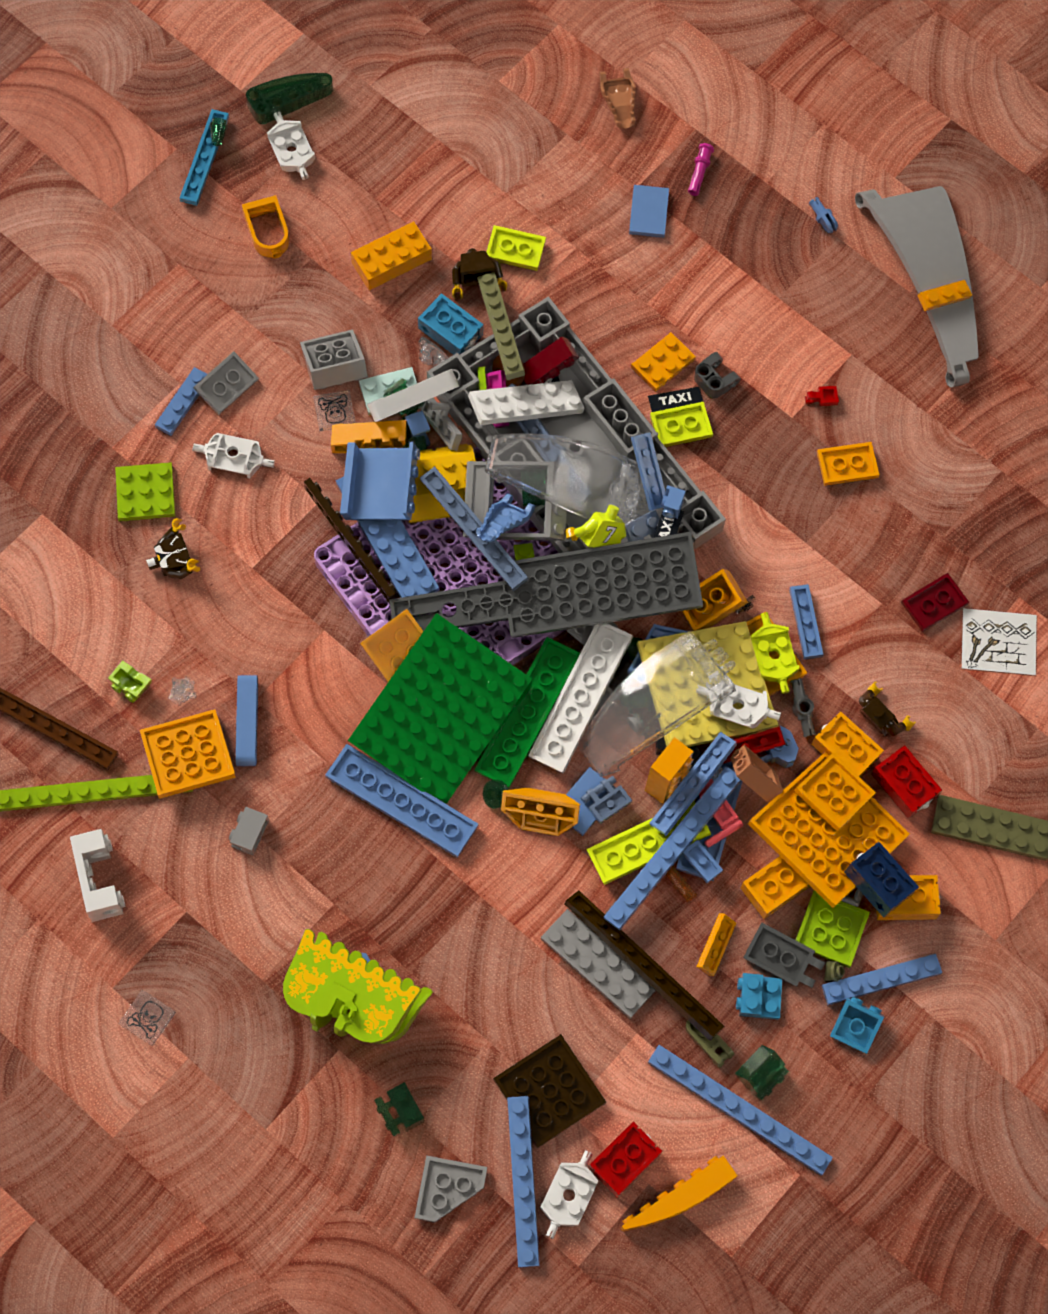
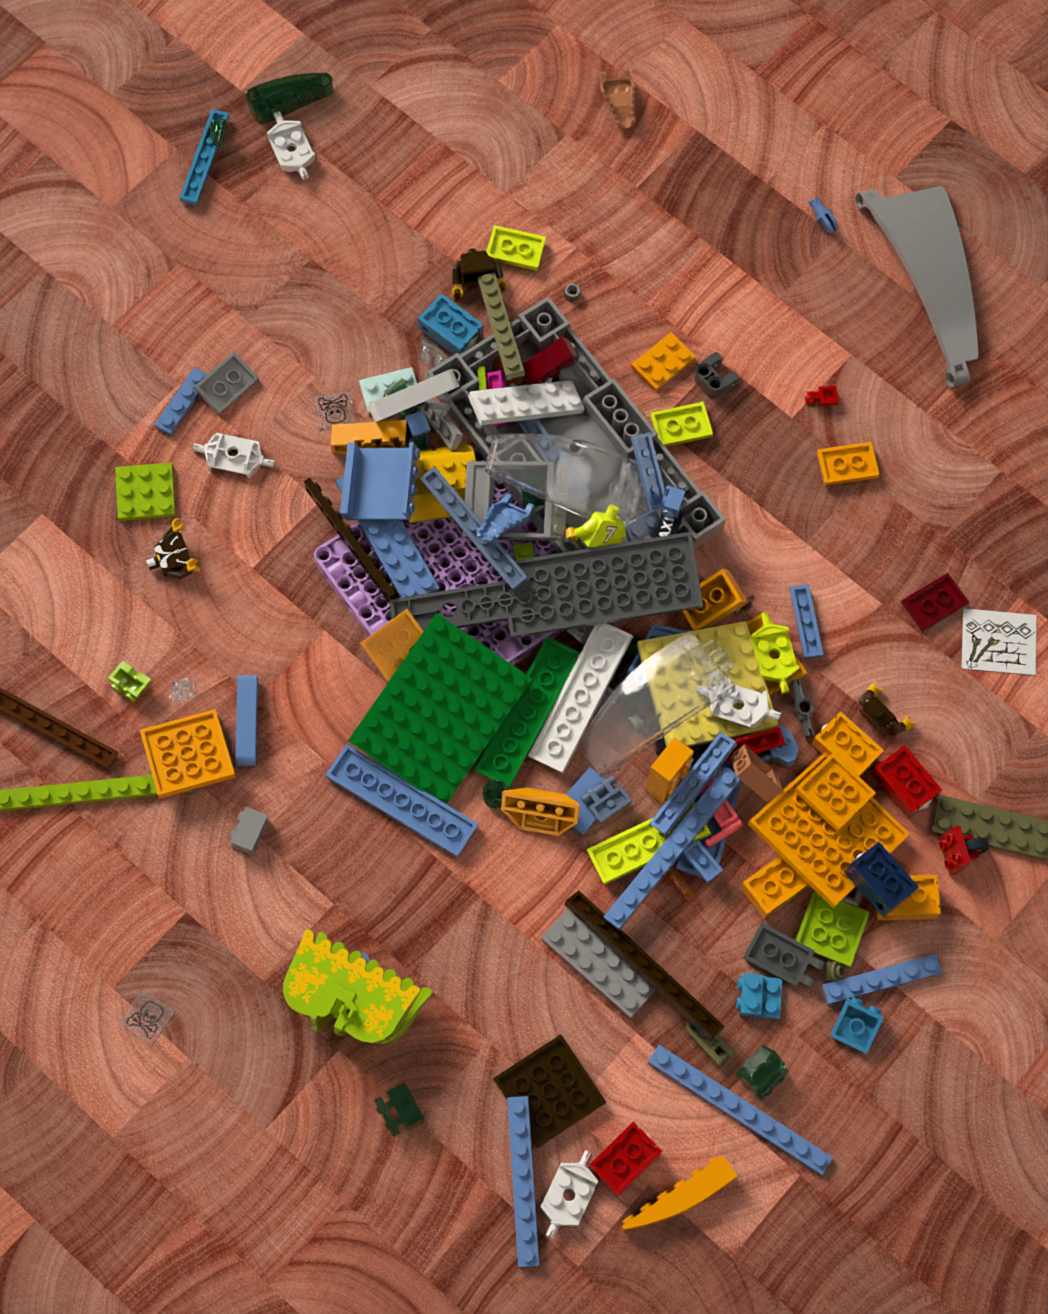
white plate [70,829,126,922] -> none
light orange window [242,195,289,259] -> none
light grey slope [300,330,368,390] -> none
light orange brick [351,221,432,291] -> none
light grey plate [414,1156,487,1223] -> none
medium blue tile [629,185,669,238] -> none
black sticker [648,387,703,412] -> none
dark pink pin [688,143,714,196] -> none
light orange plate [696,913,736,976] -> none
light orange plate [917,280,972,311] -> none
none -> light grey axle [564,283,580,302]
none -> red plate [939,826,989,876]

